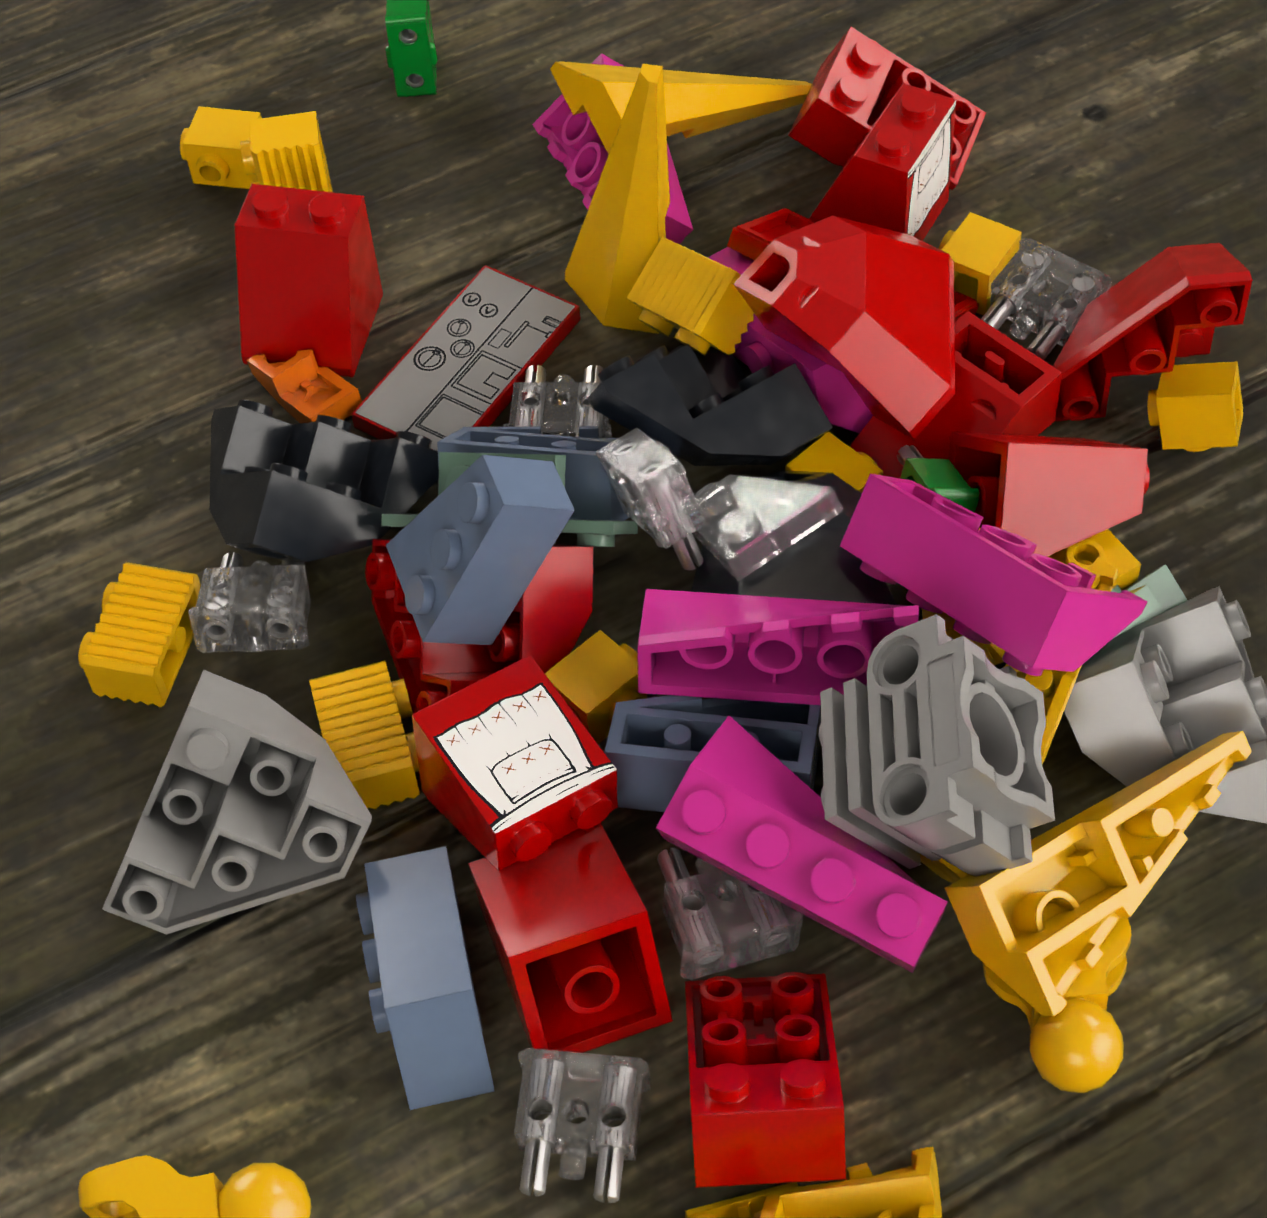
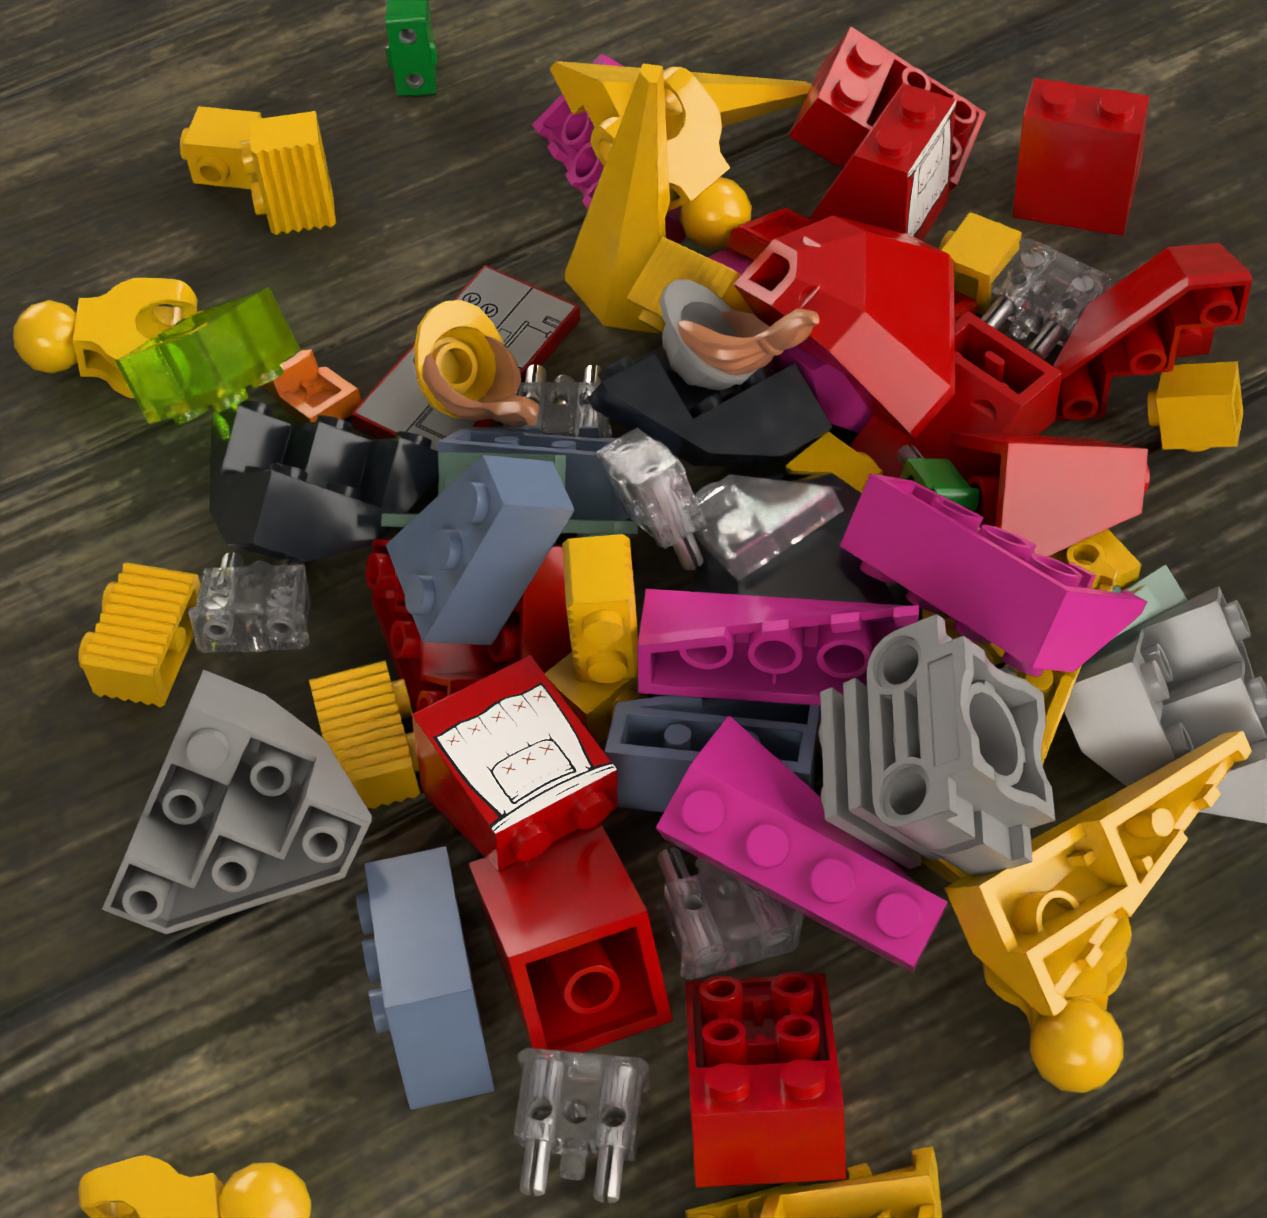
red slope [234,184,383,377] -> none
none -> yellow piece [13,278,198,399]
none -> clear neon green piece [115,286,301,425]
none -> piece [414,300,539,427]
none -> yellow brick [562,534,638,684]
none -> yellow piece [590,67,752,249]
none -> piece [659,279,820,390]
none -> red slope [1012,78,1150,236]

